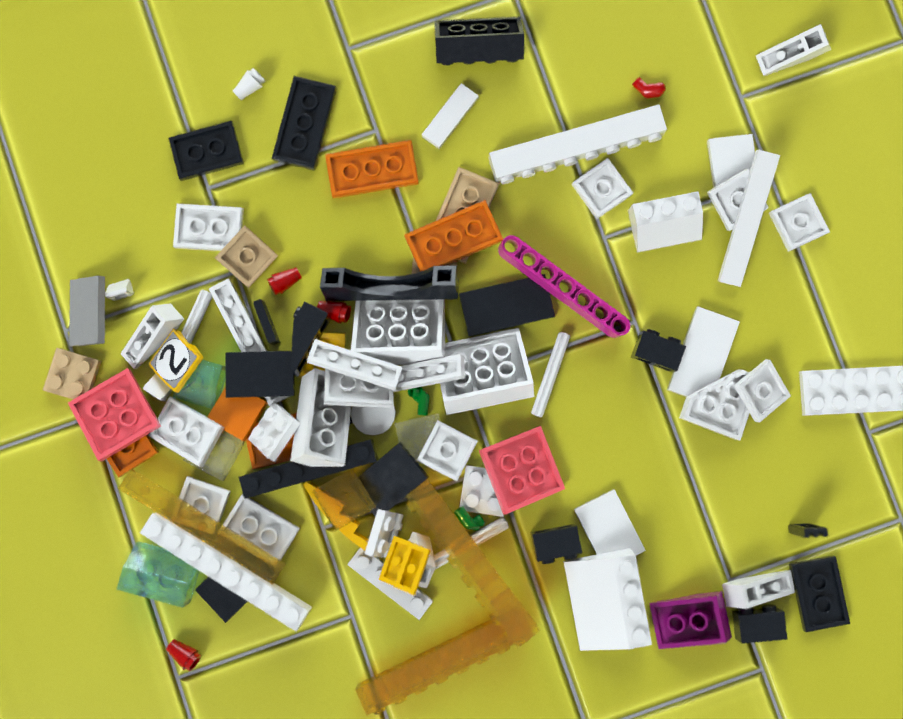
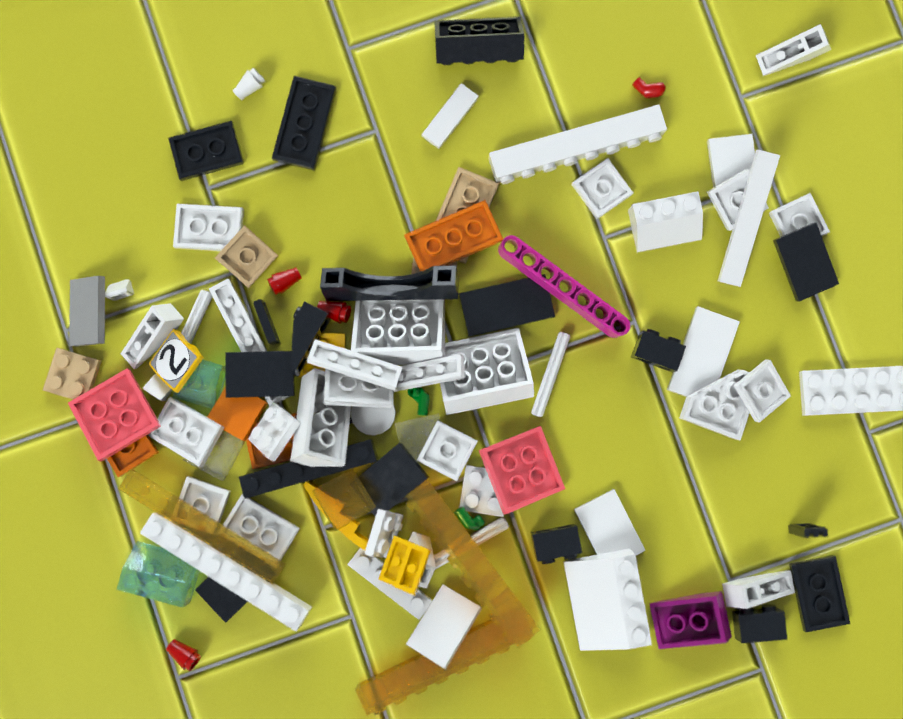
orange tile [325,140,419,199] -> none
none -> white tile [406,584,482,670]
none -> black tile [773,222,839,302]

